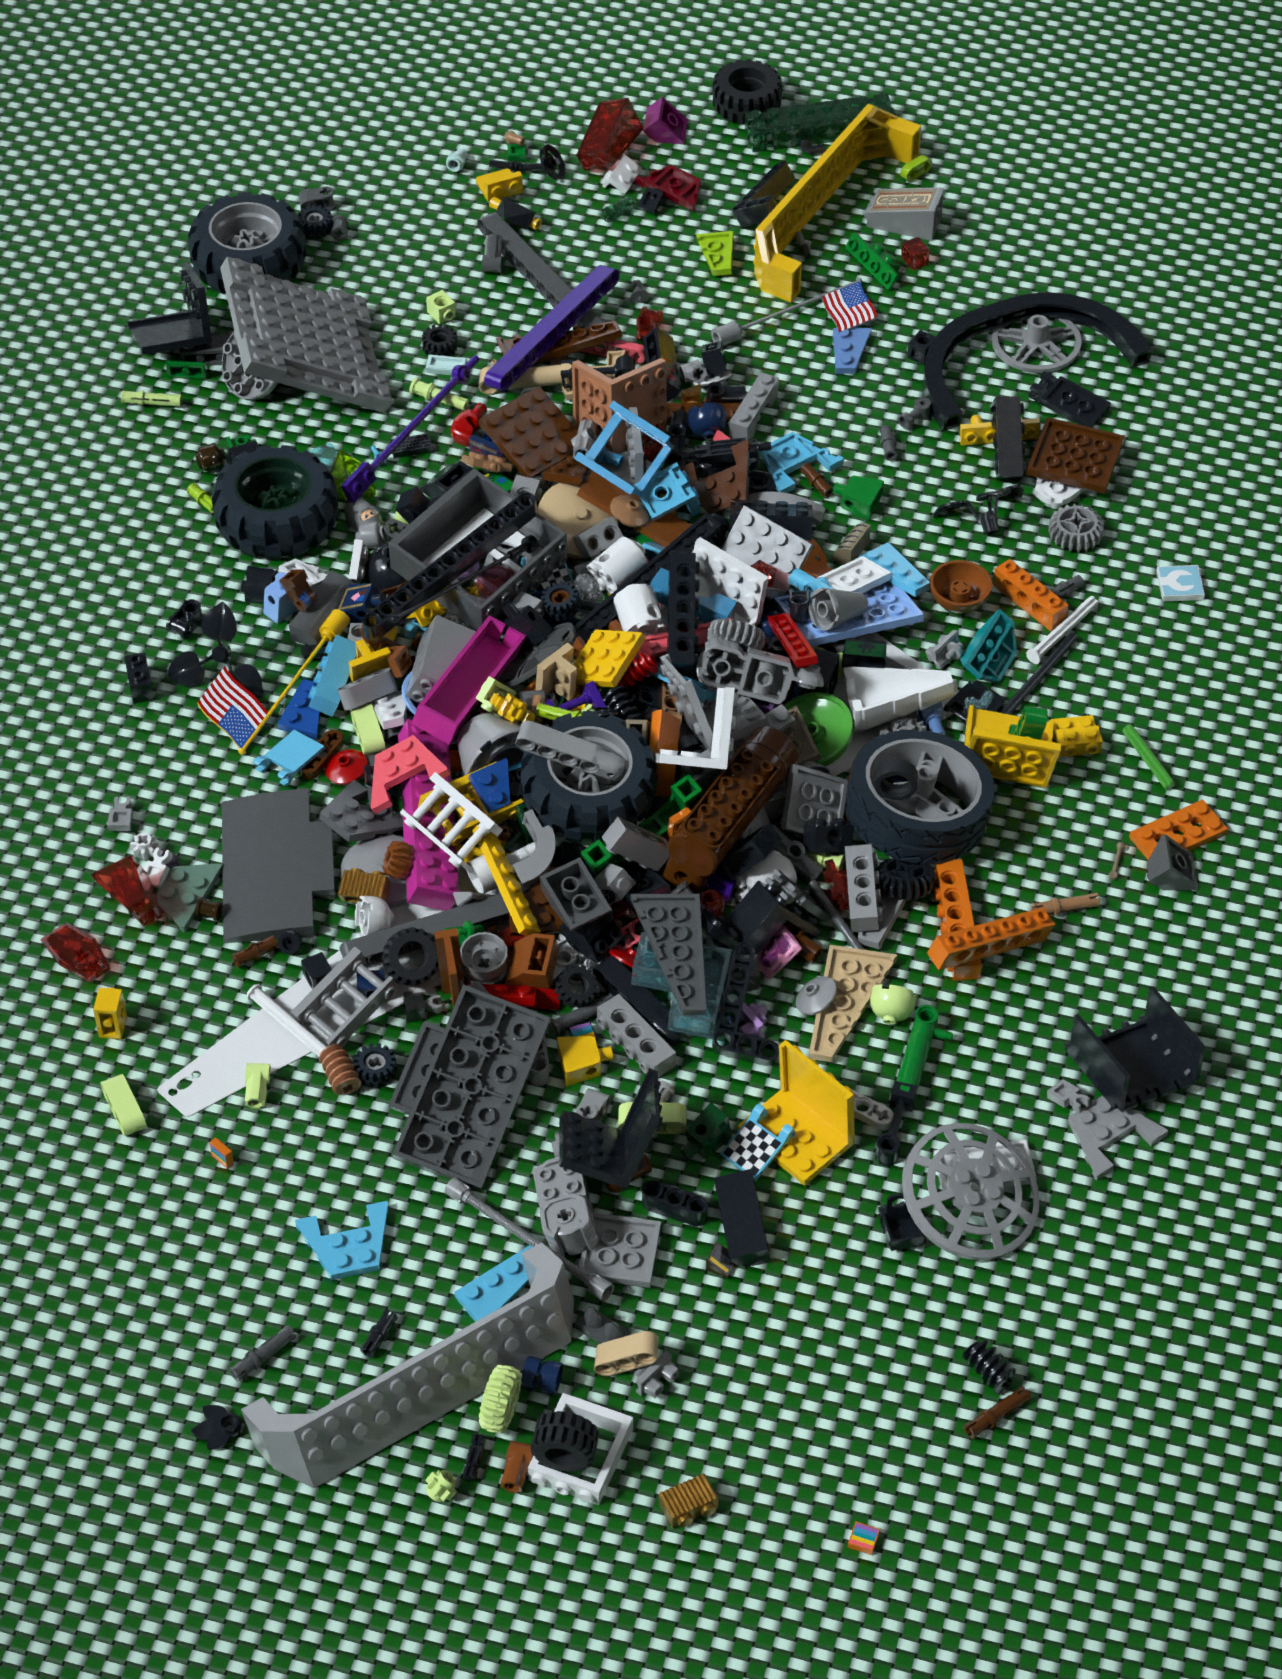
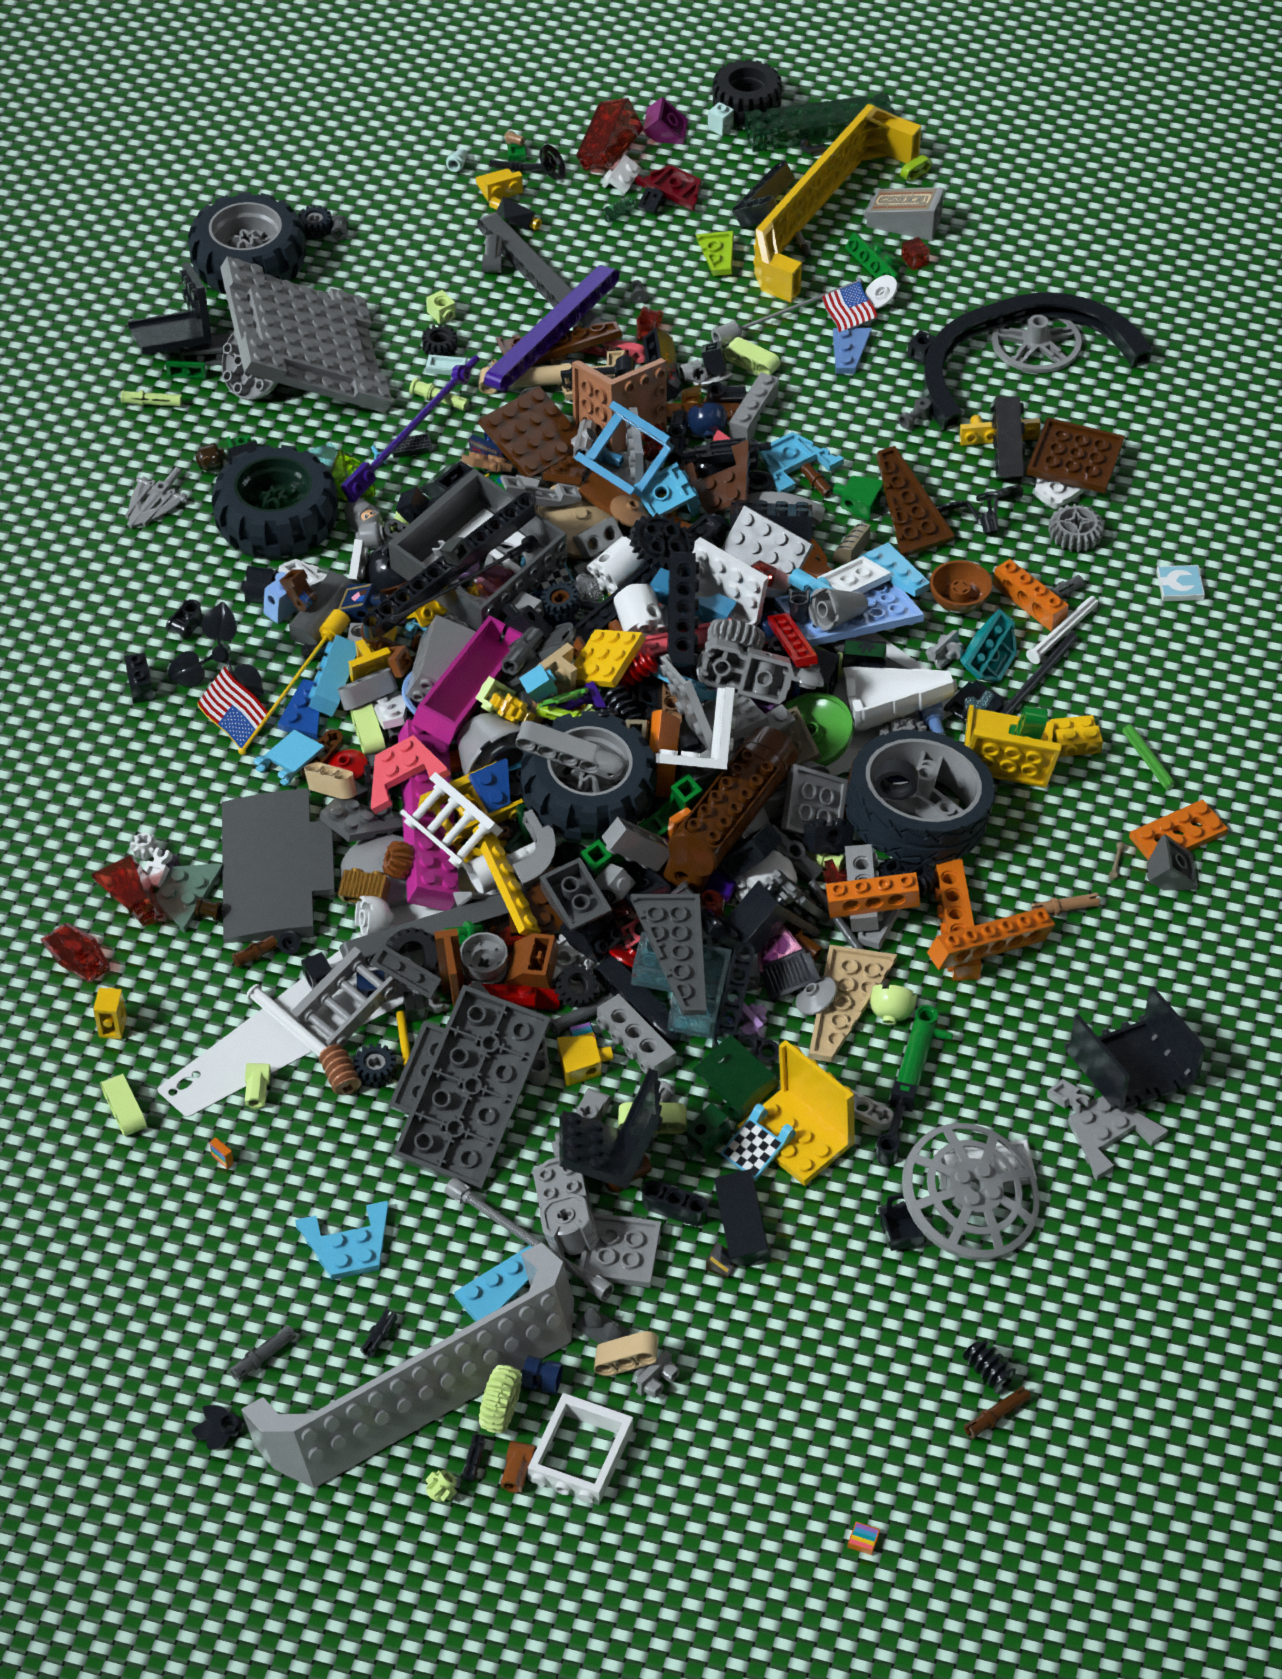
light grey plate [108,797,133,831] -> none
lime axle [187,483,213,513] -> none
dark grey piece [299,186,336,211] -> none
red piece [450,403,487,447] -> none
black tyre [530,1411,600,1472] -> none
pearl gold brick [659,1473,719,1529] -> none
dark grey pin [880,425,897,461] -> none
black tile [1028,371,1111,428] -> none
none -> light grey bar [125,467,188,529]
none -> tan beam [304,762,357,799]
none -> dark grey container [370,944,441,999]
none -> yellow bar [396,1011,411,1067]
none -> pearl dark grey piece [432,537,471,566]
none -> light grey slope [500,475,582,506]
none -> dark grey piece [501,626,544,675]
none -> medium azure brick [519,664,557,703]
none -> bright green piece [539,687,589,708]
none -> black gear [628,513,695,571]
none -> dark green door [693,1034,779,1122]
none -> light aqua brick [708,102,734,136]
none -> yellowish green beam [724,337,781,376]
none -> black window [760,948,821,1001]
none -> orange brick [826,872,920,918]
none -> white dish [864,275,898,309]
none -> reddish brown wing [876,446,955,557]

